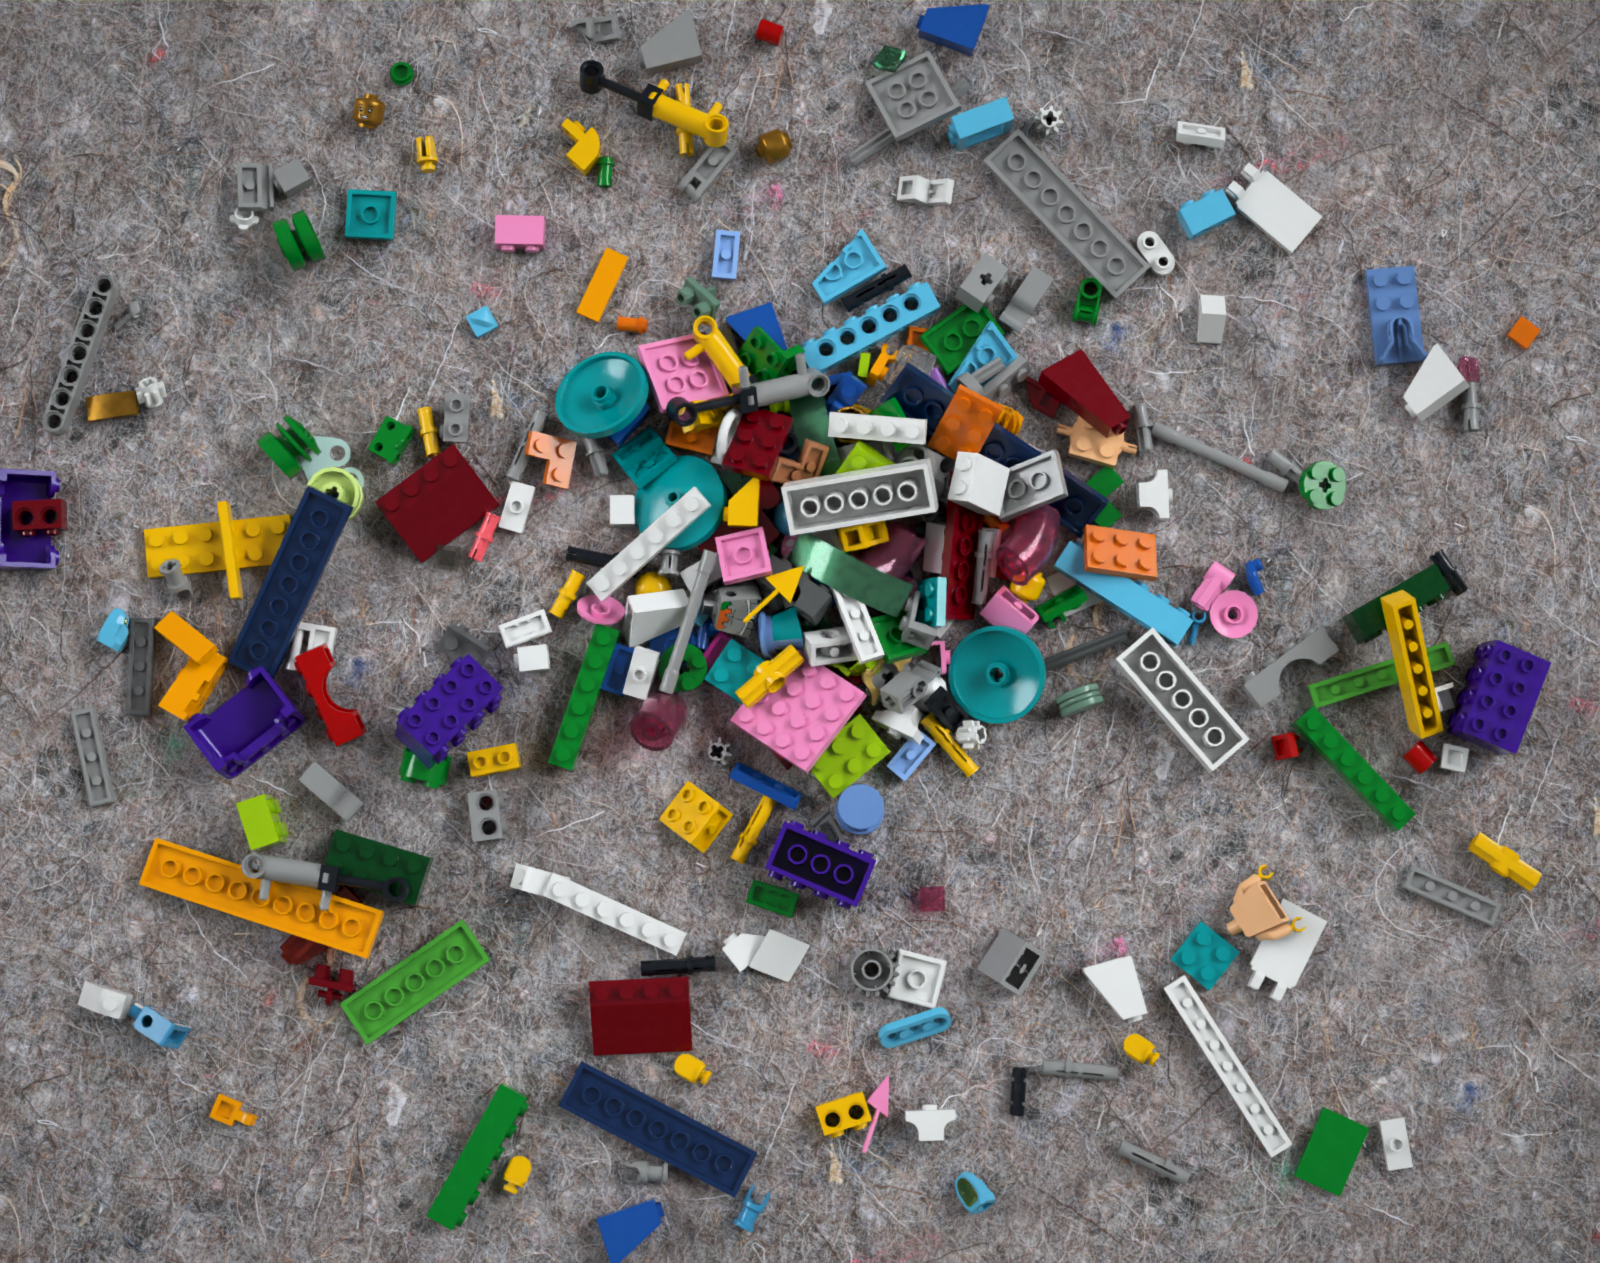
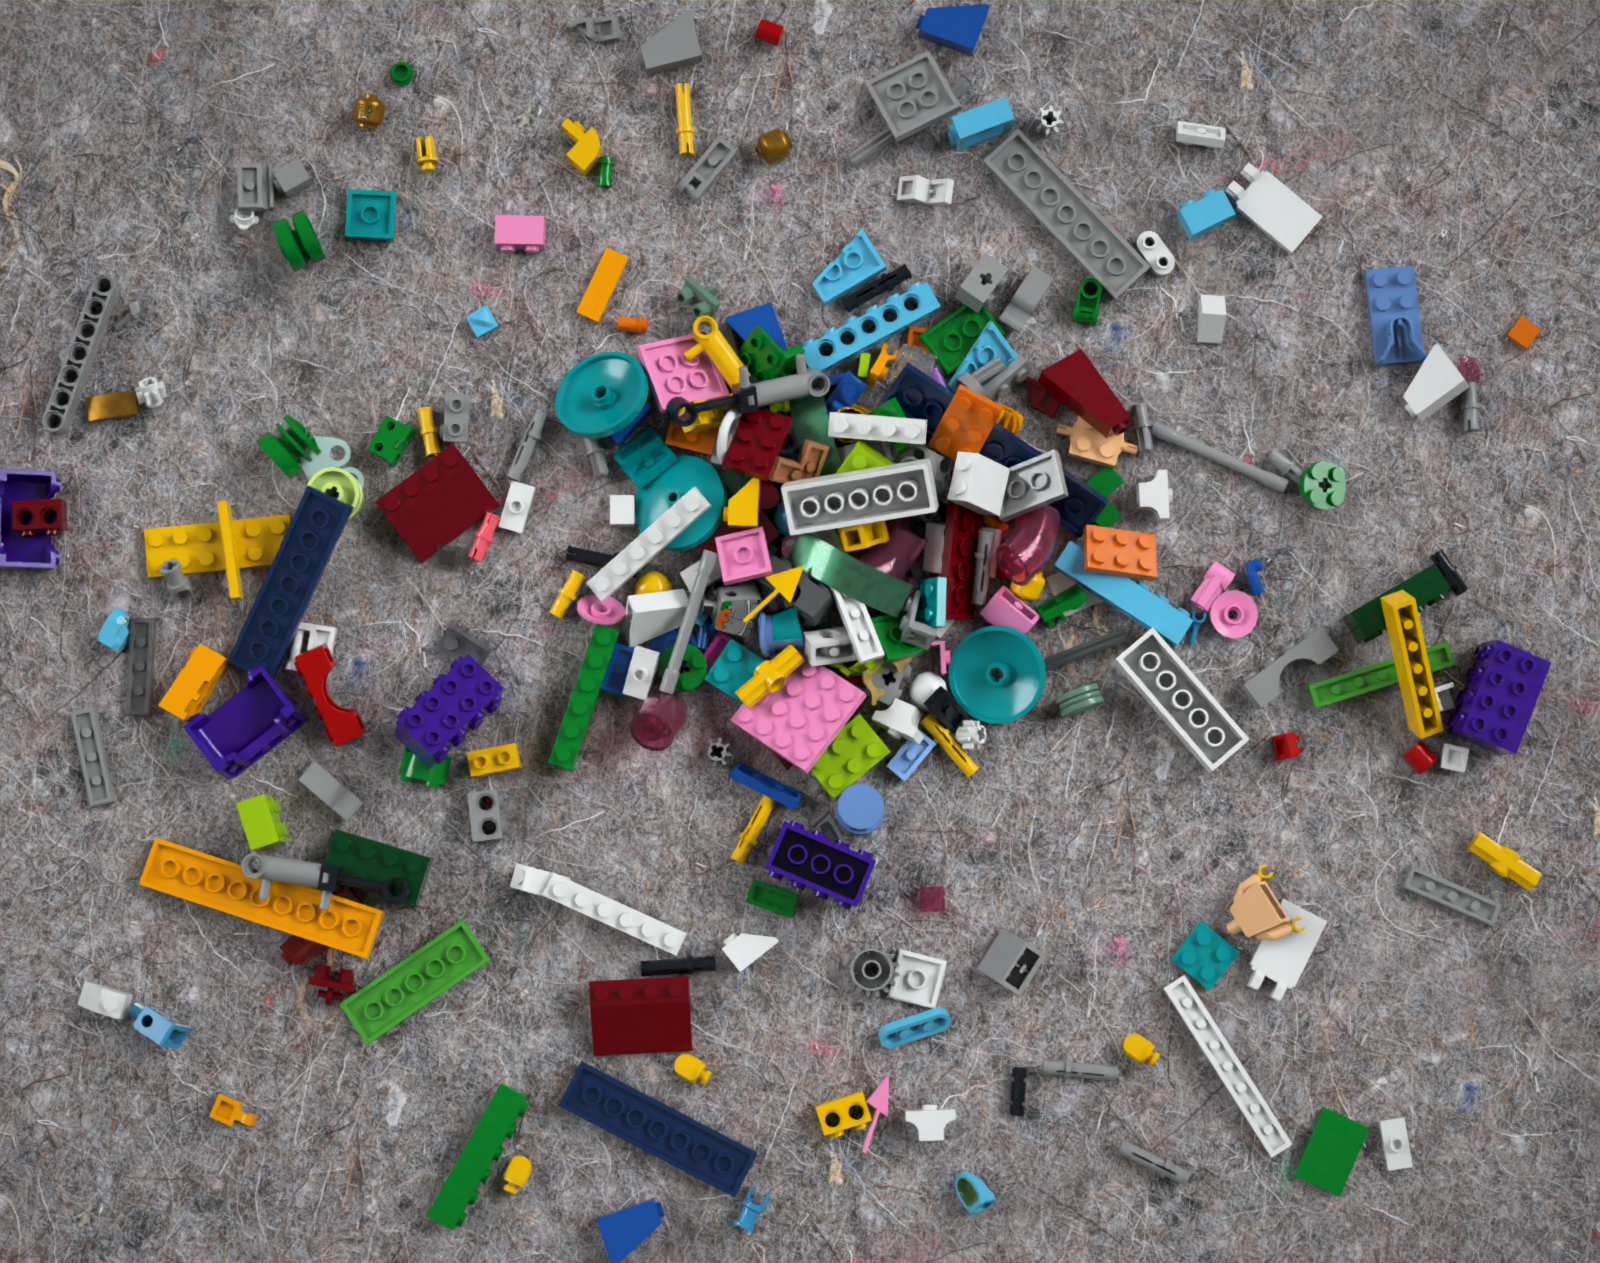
light orange tile [154,610,218,667] -> none
white plate [498,609,553,649] -> none
white brick [513,644,551,674] -> none
plate [524,431,577,490] -> none
piece [579,60,729,148] -> none
light grey piece [624,1160,669,1185] -> none
light grey bush [658,549,681,578] -> none
yellow bracket [659,781,733,854] -> none
light blue plate [712,230,741,281] -> none
white sticker [749,929,810,982] -> none
clear green tile [873,45,907,73] -> none
light grey piece [880,660,942,714] -> none
white slope [1081,955,1147,1023] -> none
green brick [1291,706,1416,832] -> none

